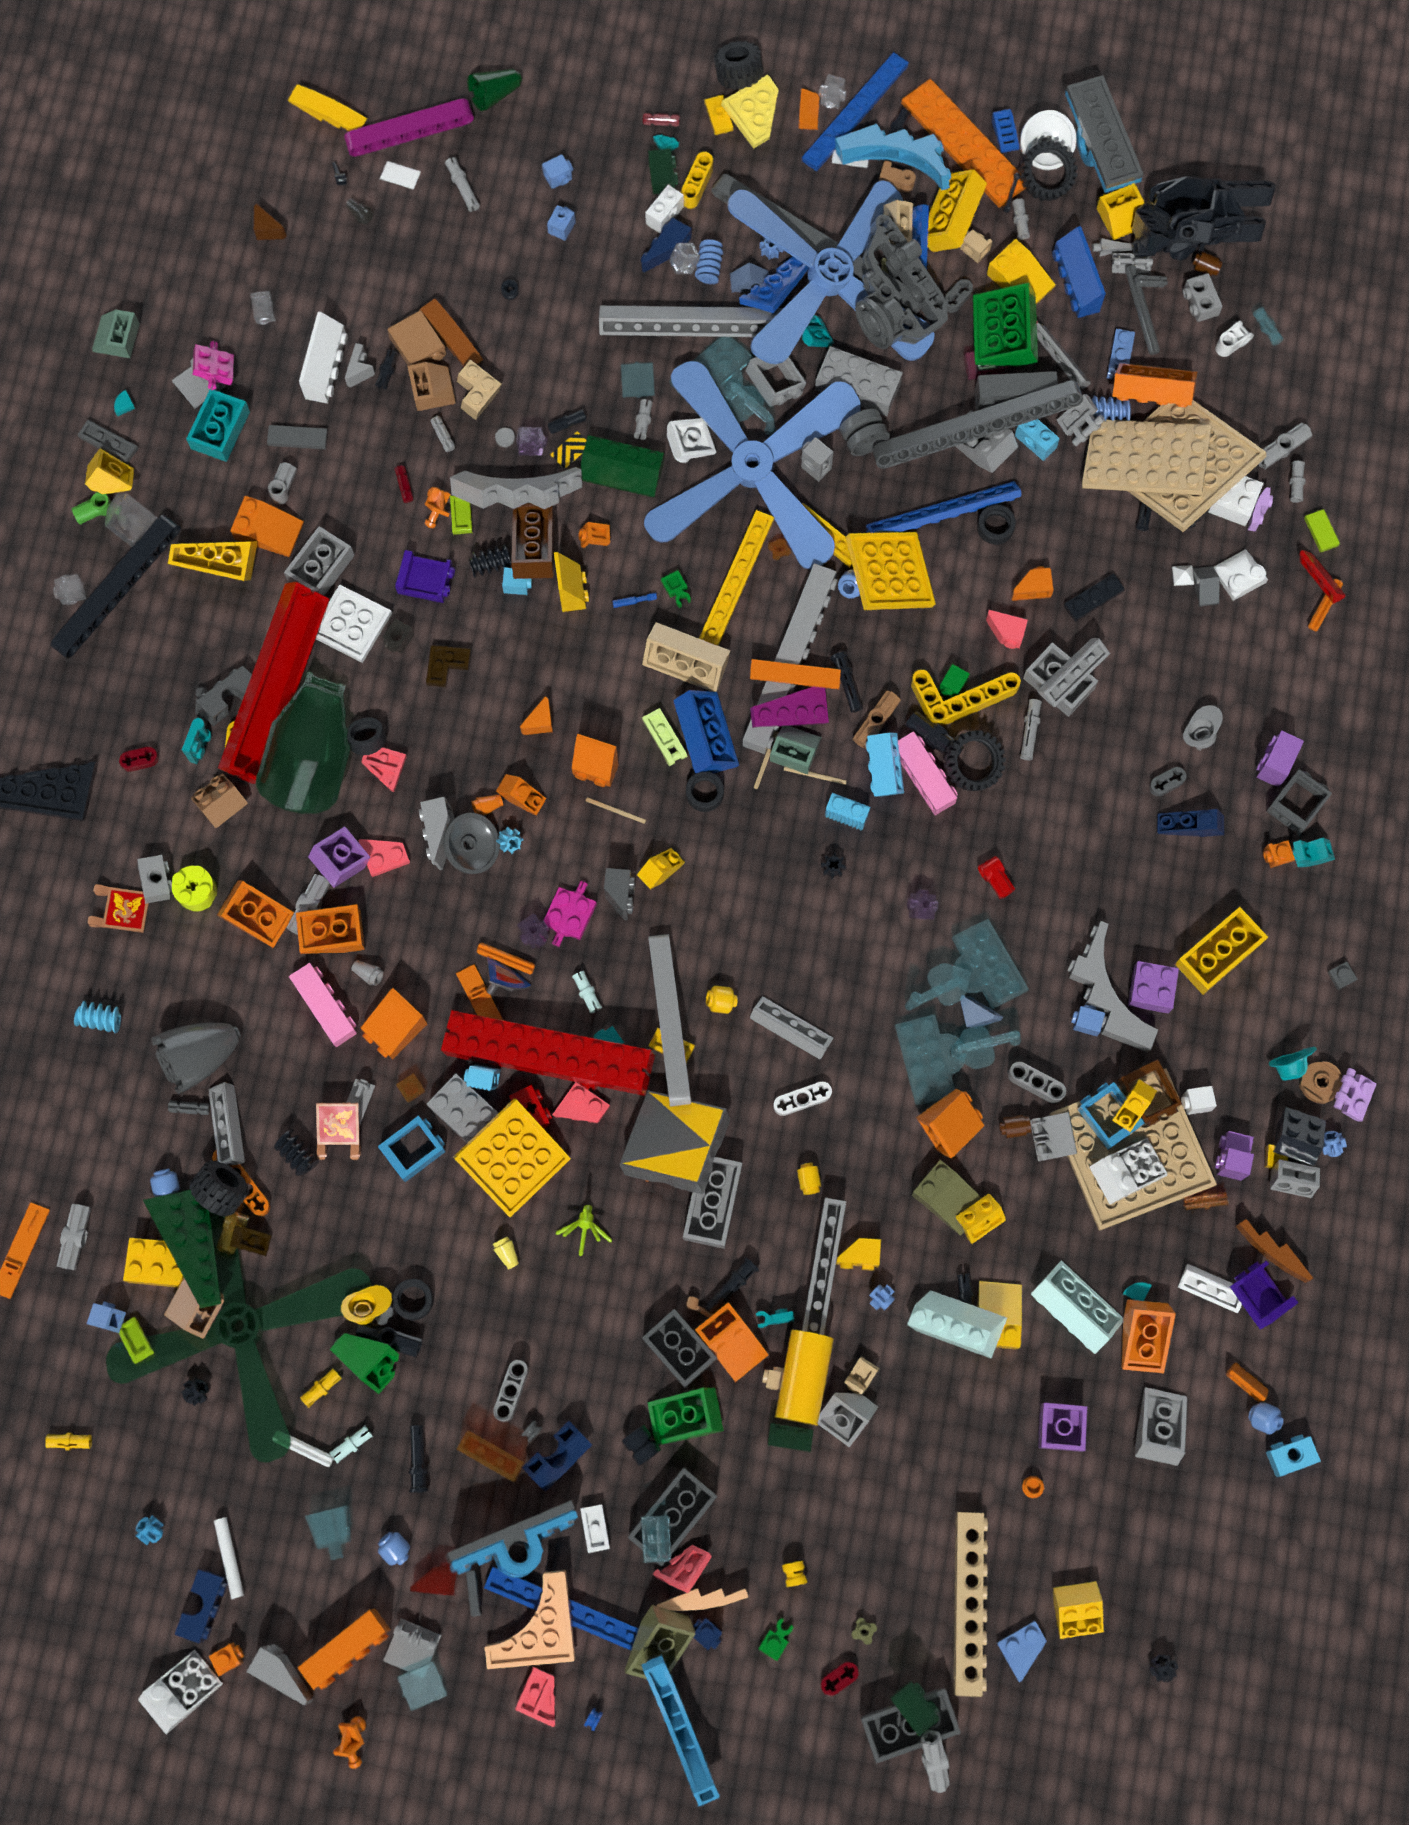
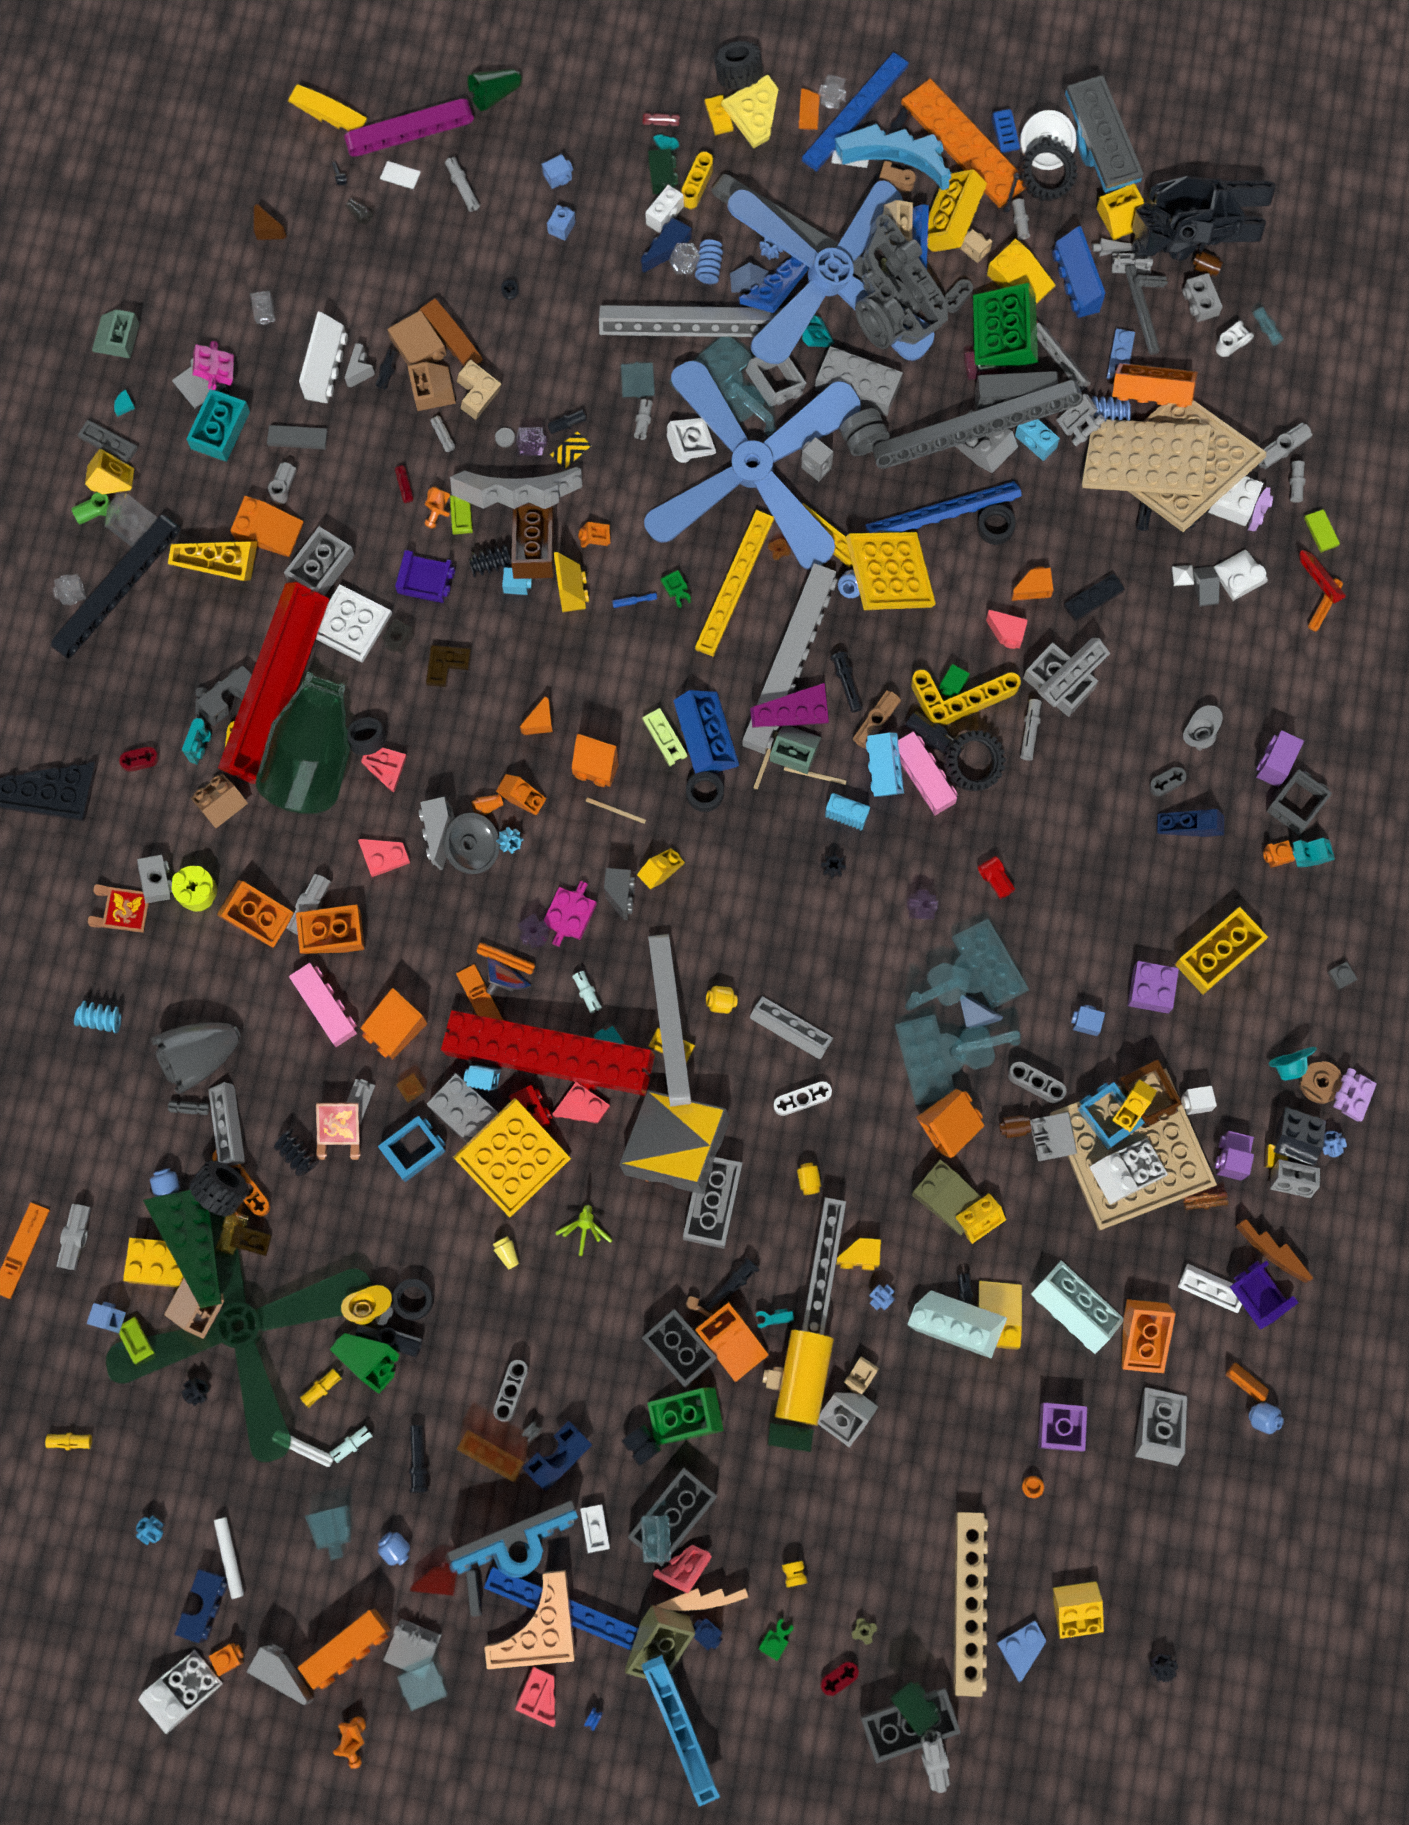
medium lavender brick [308,827,370,888] -> none
light grey cone [352,960,384,986] -> none
dark green slope [580,435,664,498] -> none
tan slope [642,622,730,692] -> none
orange piece [750,659,841,689] -> none
light grey arch [1068,921,1158,1053] -> none
teal tile [1122,1282,1152,1301] -> none
medium azure brick [1266,1434,1321,1477] -> none

